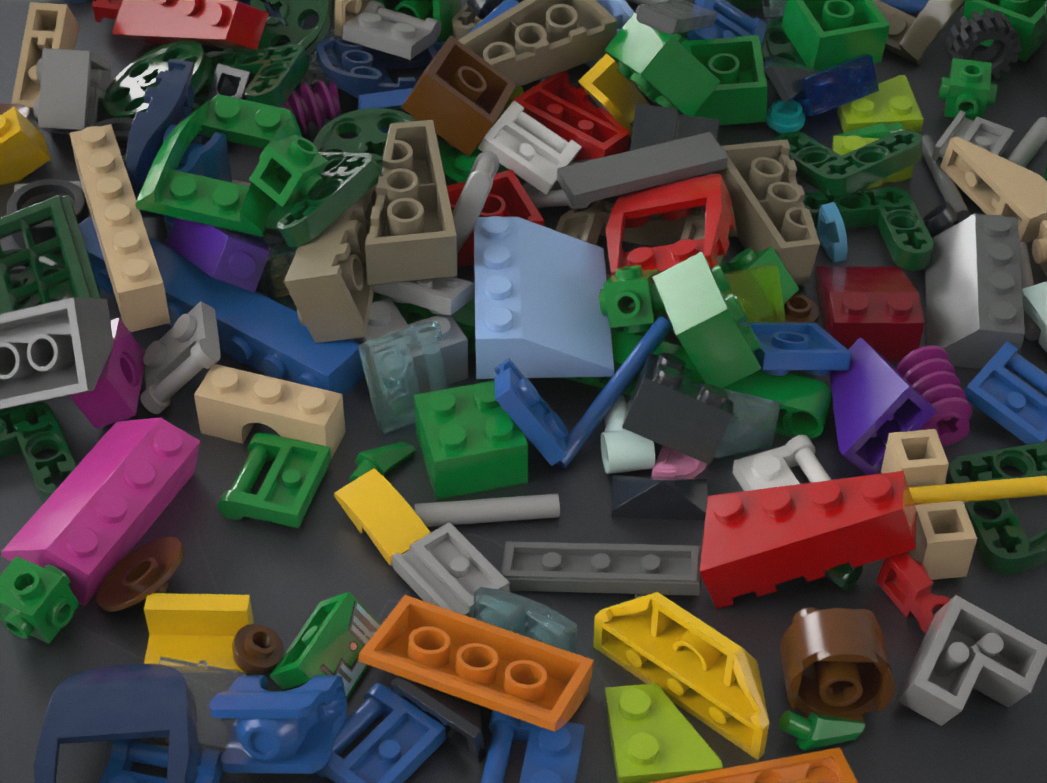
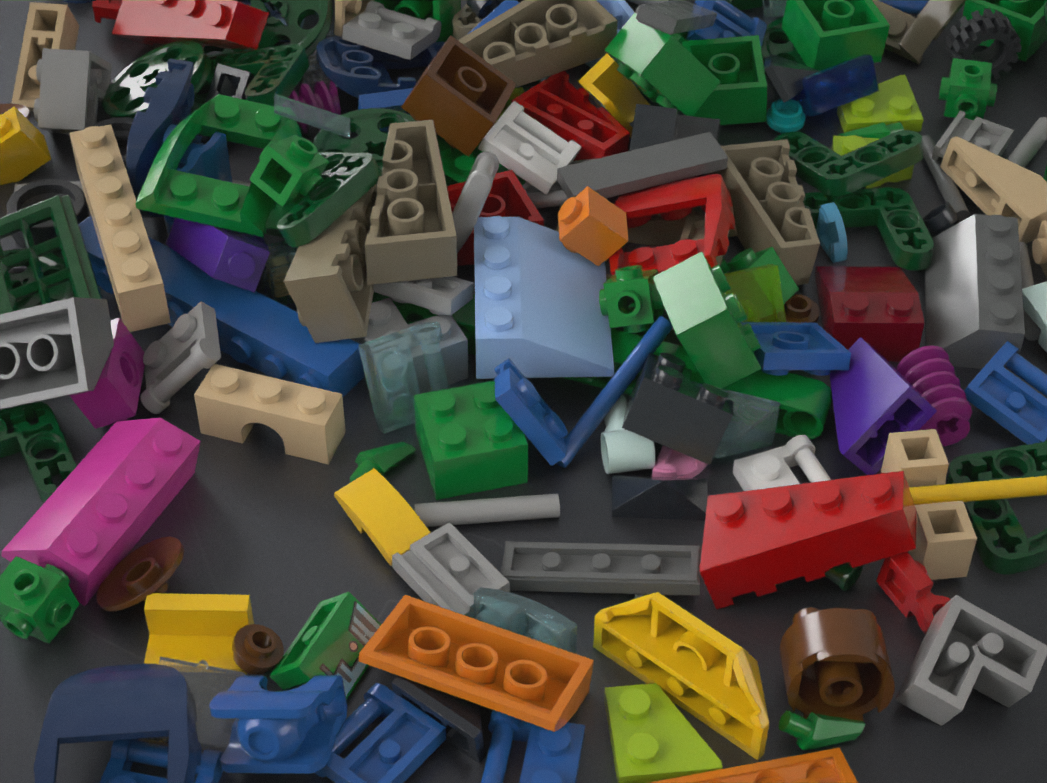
green plate [217,433,331,528] -> none
none -> clear light blue window [274,94,350,138]
none -> orange brick [558,186,629,266]

